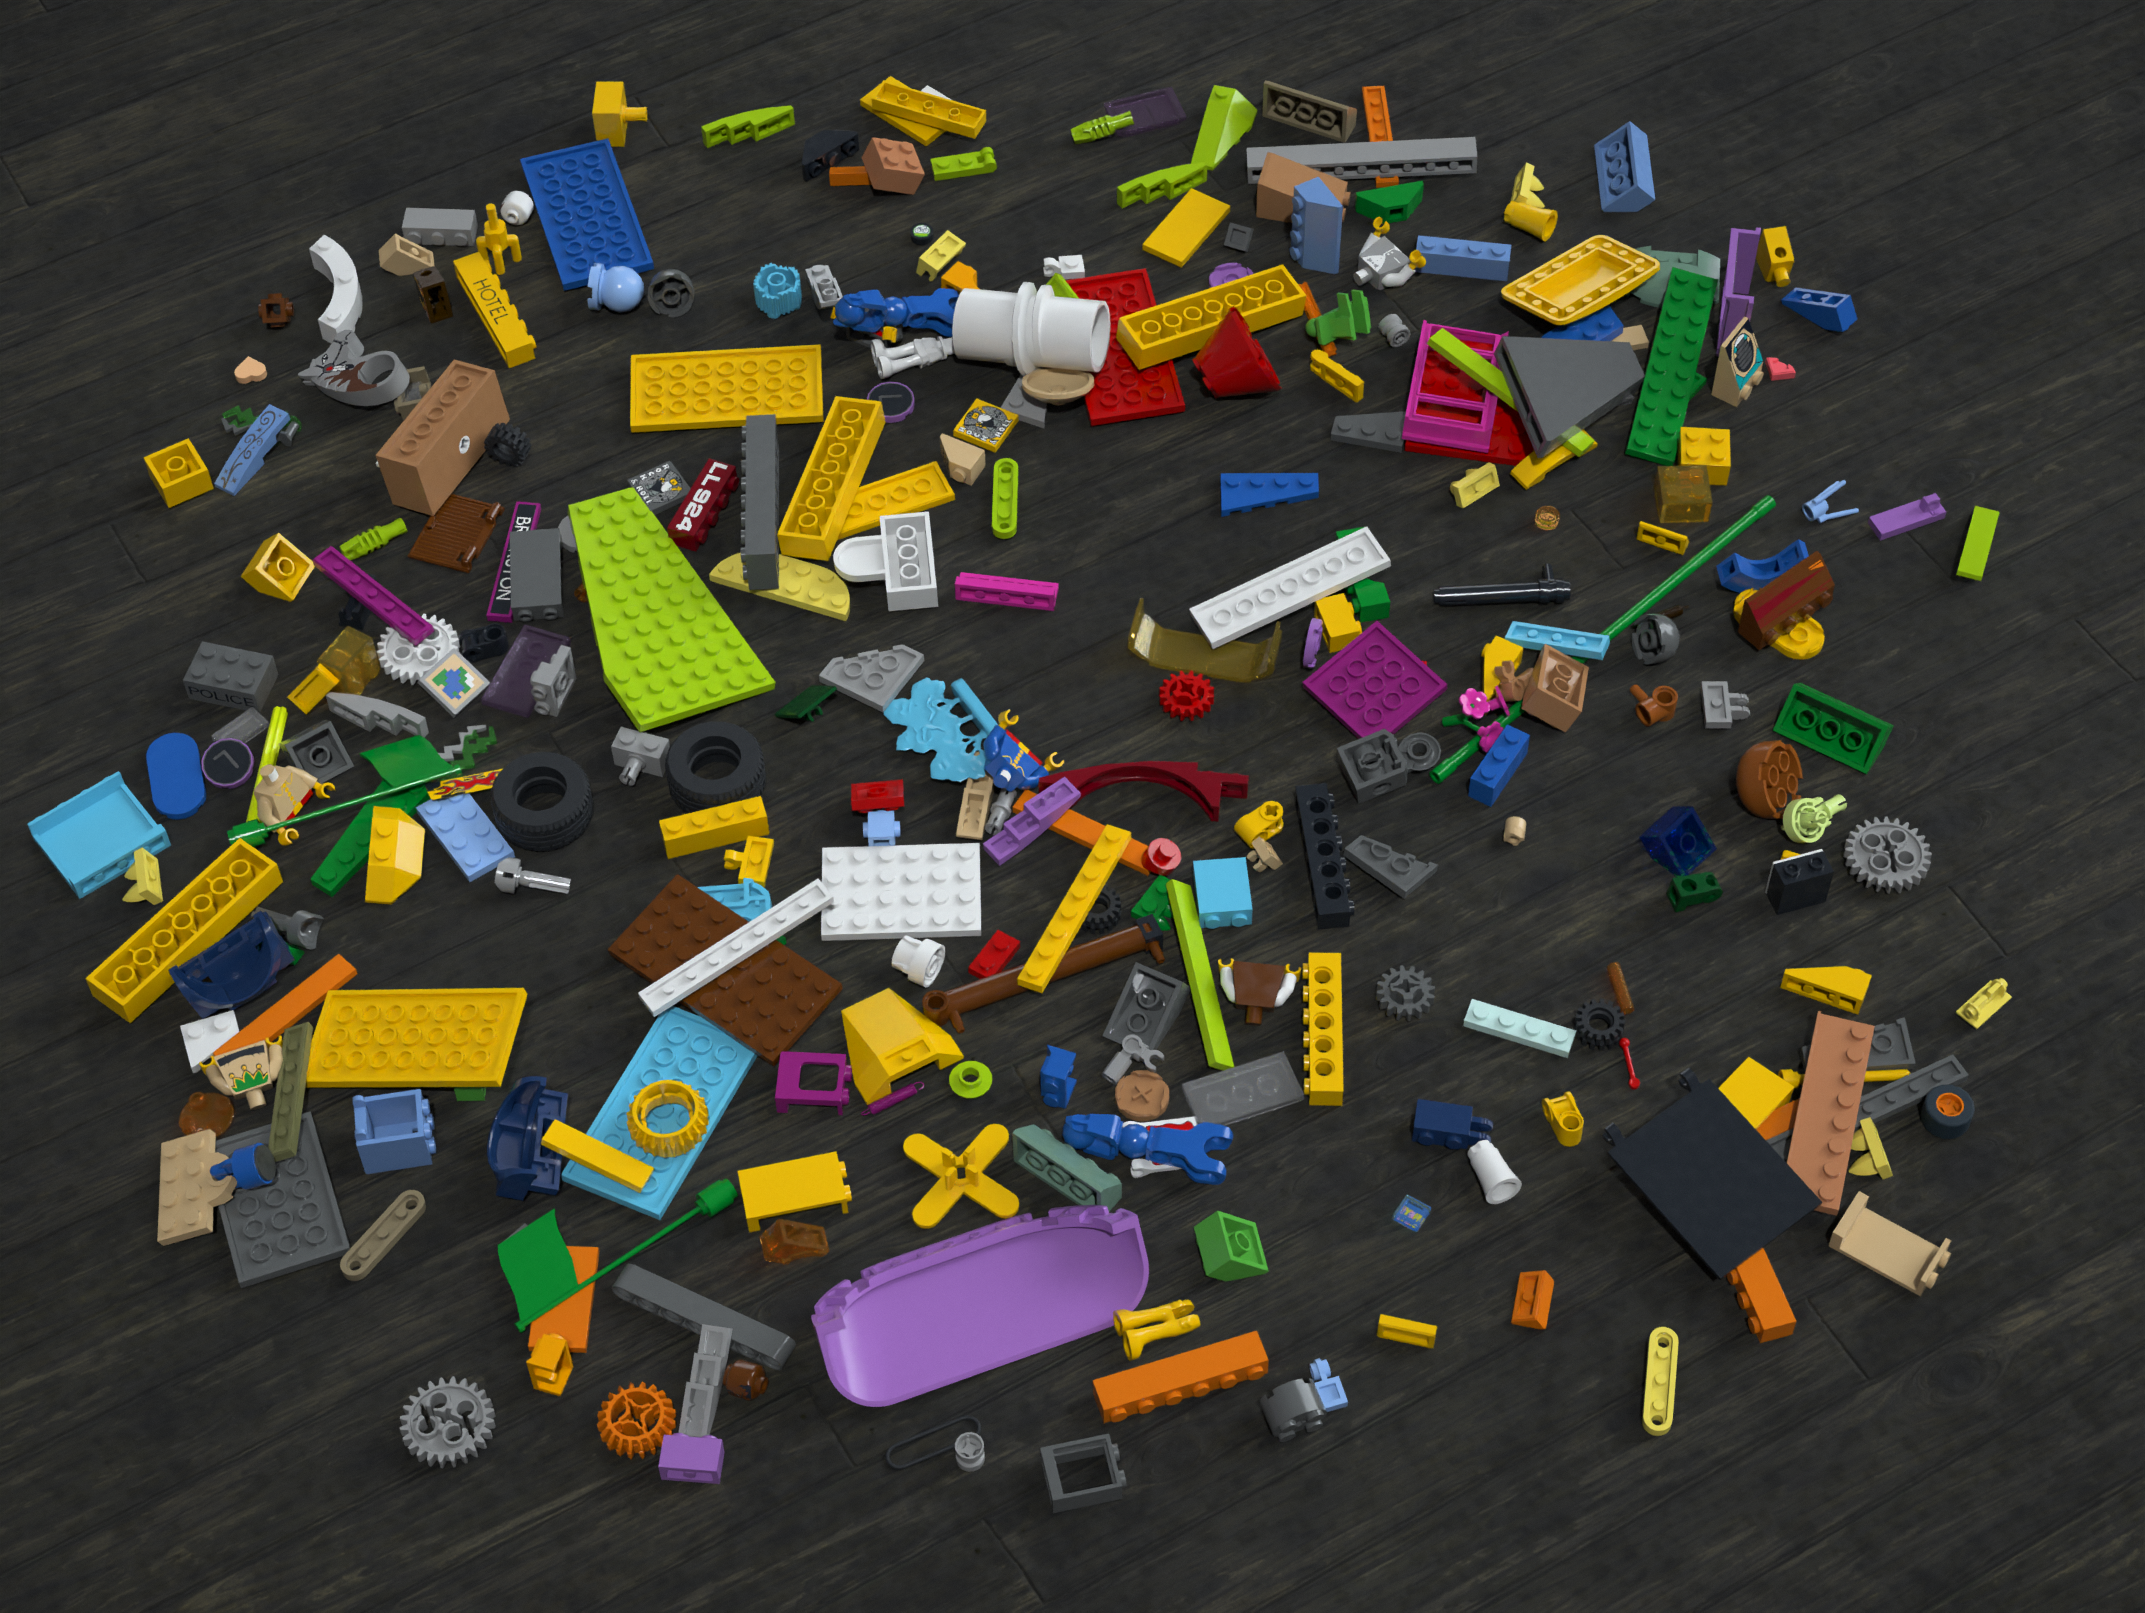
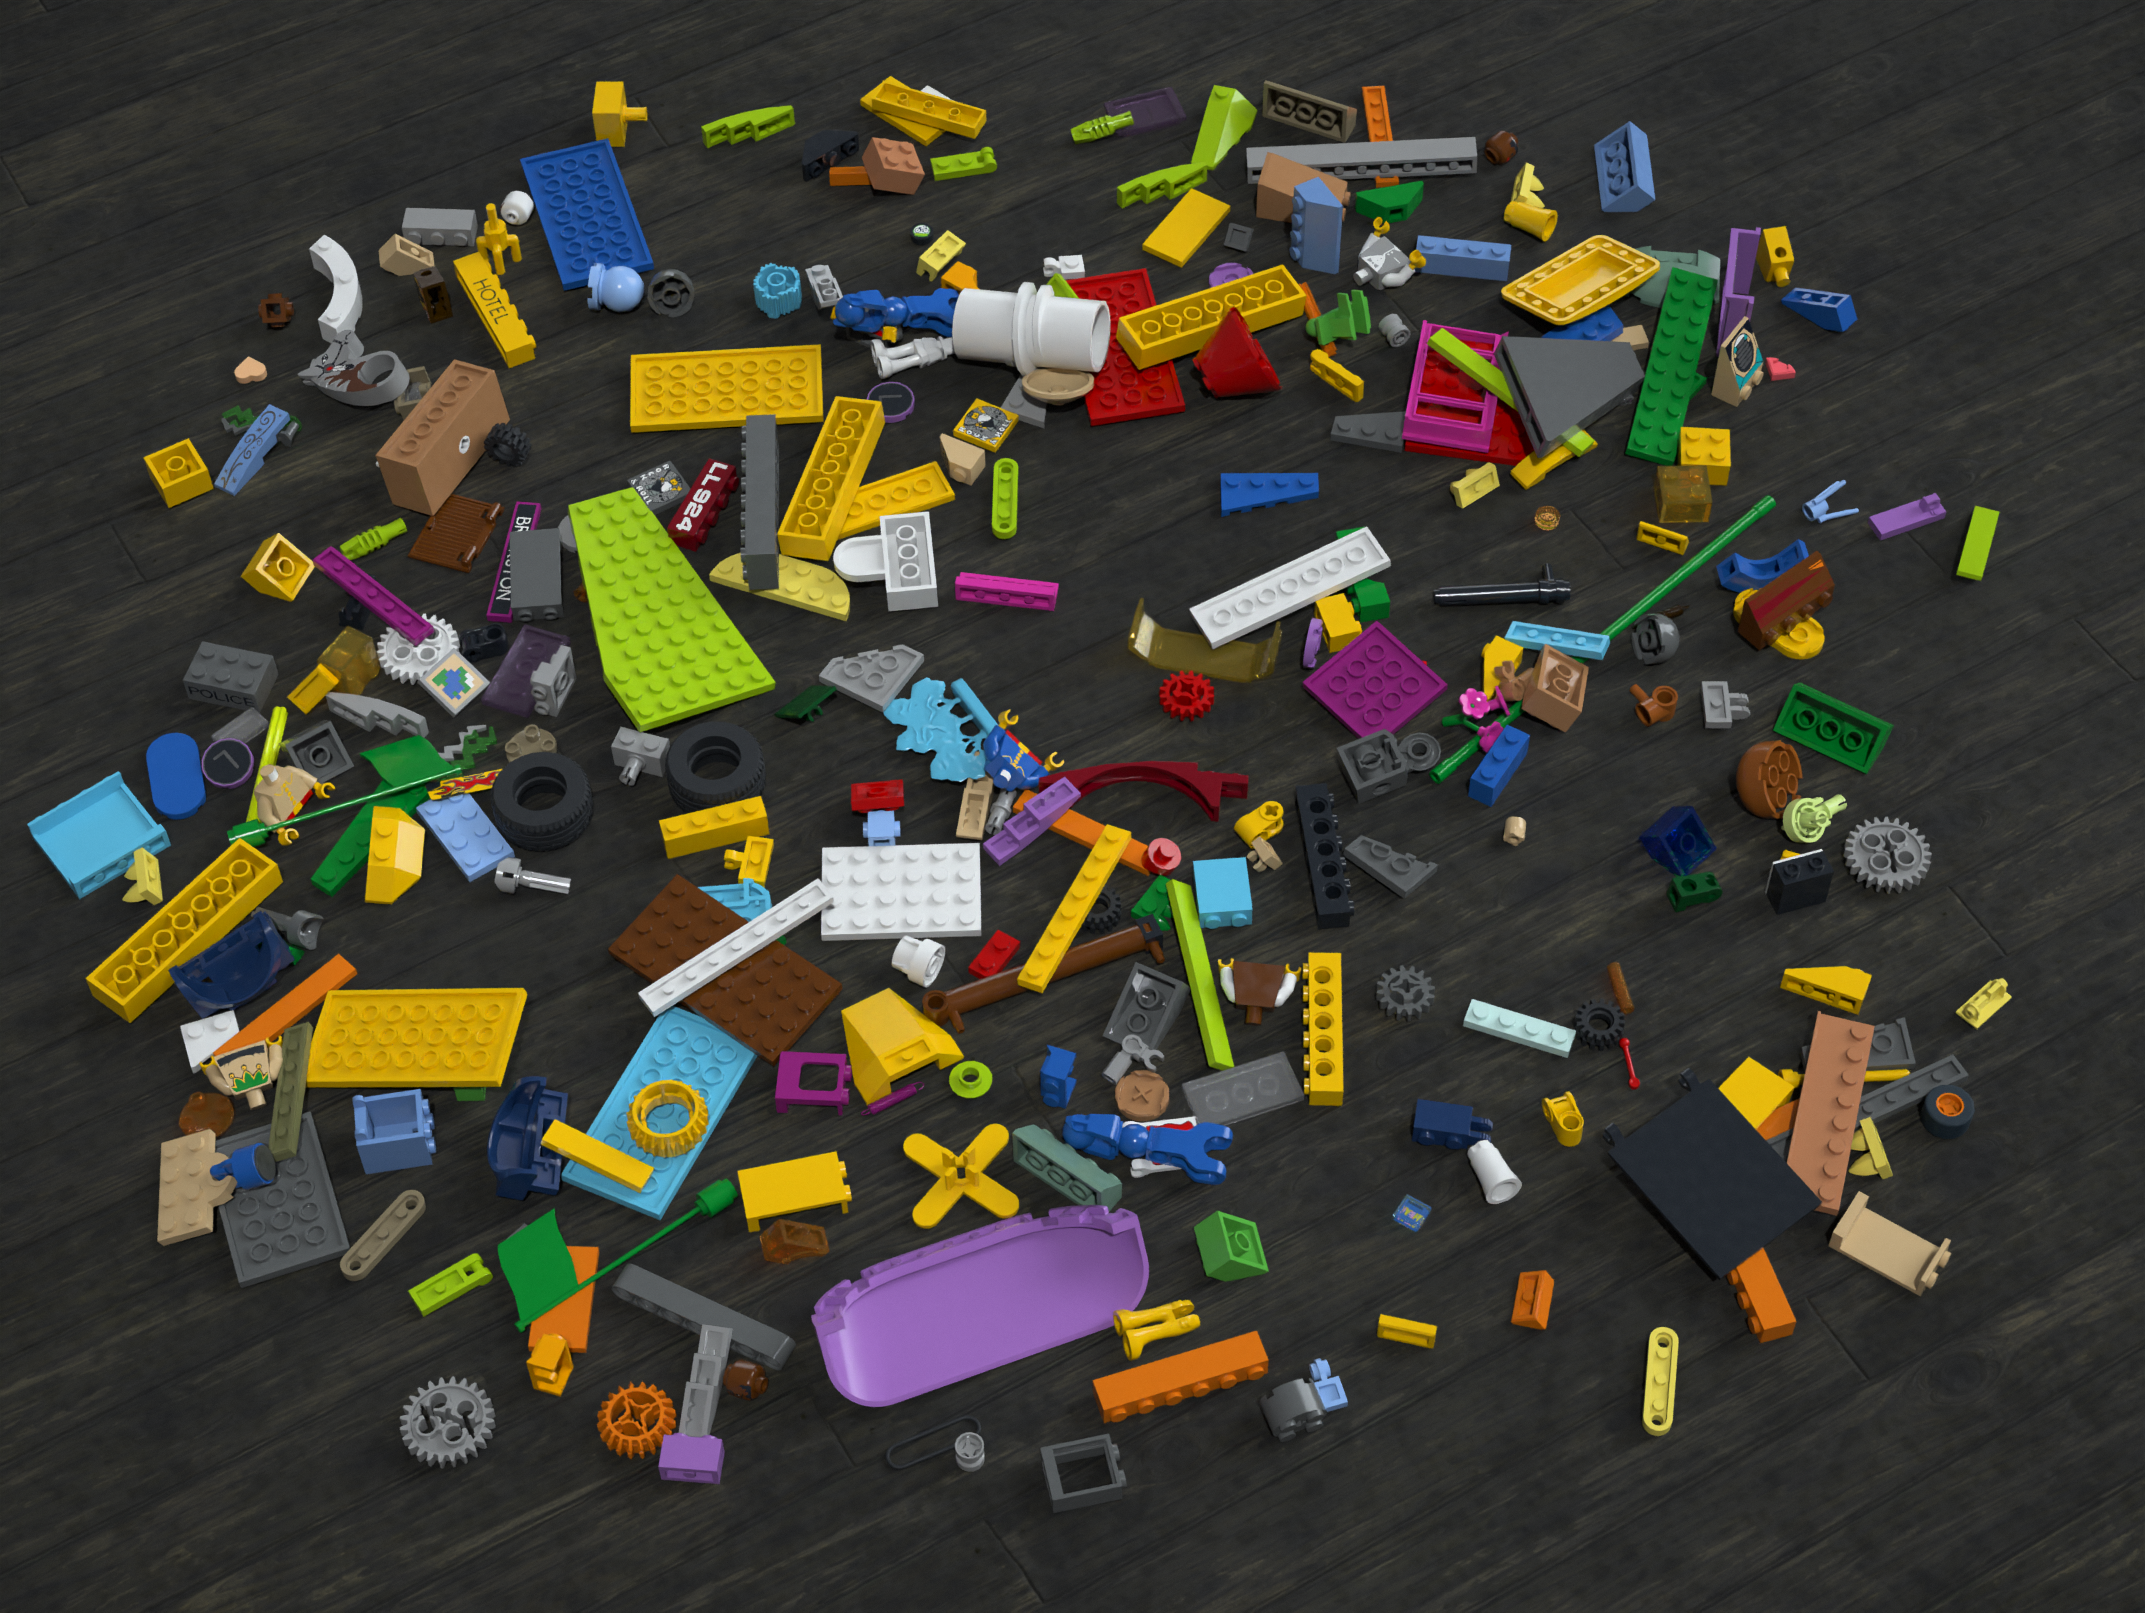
none -> lime plate [408,1253,493,1317]
none -> dark tan dish [505,725,557,763]
none -> reddish brown head [1484,130,1518,165]

